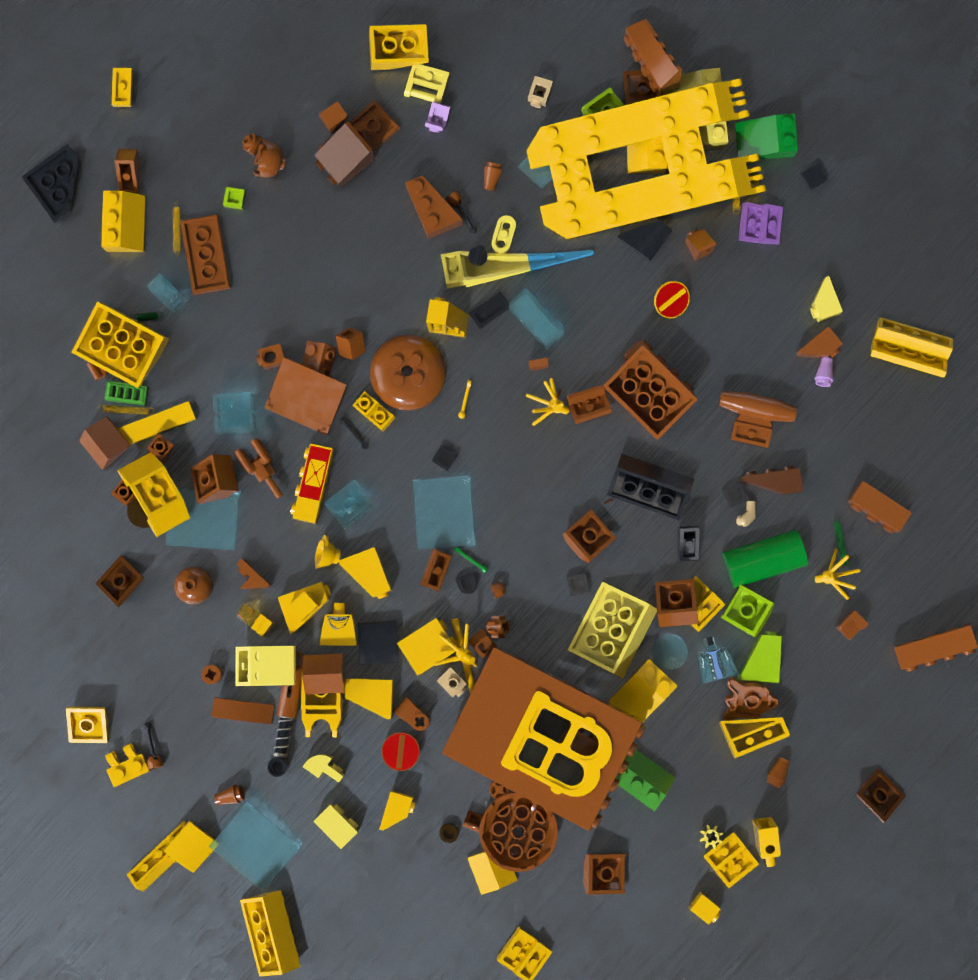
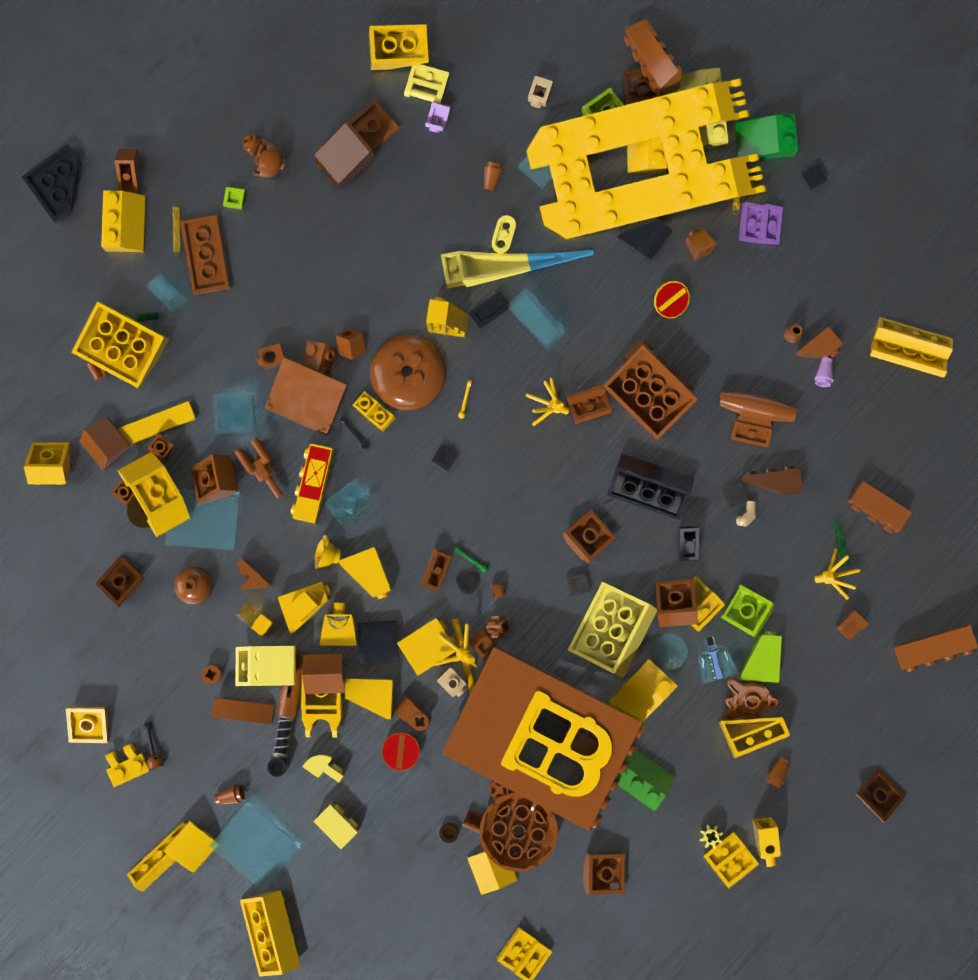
yellow piece [98,405,154,415] -> none
bright green slope [105,381,148,406] -> none
yellow plate [112,68,133,107] -> none
dark orange panel [319,101,348,134] -> none
yellow slope [379,790,416,830] -> none
dark orange wedge [405,175,463,239] -> none
clear light blue piece [413,476,475,549] -> none
hinge [445,190,477,234] -> none
black plate [468,245,488,266] -> none
dark orange tile [528,358,549,371] -> none
yellow brick [689,892,721,925] -> none
green brick [722,529,808,589] -> none
light yellow slope [810,276,843,322] -> none
none -> yellow slope [24,442,70,485]
none -> dark orange cone [784,324,803,343]

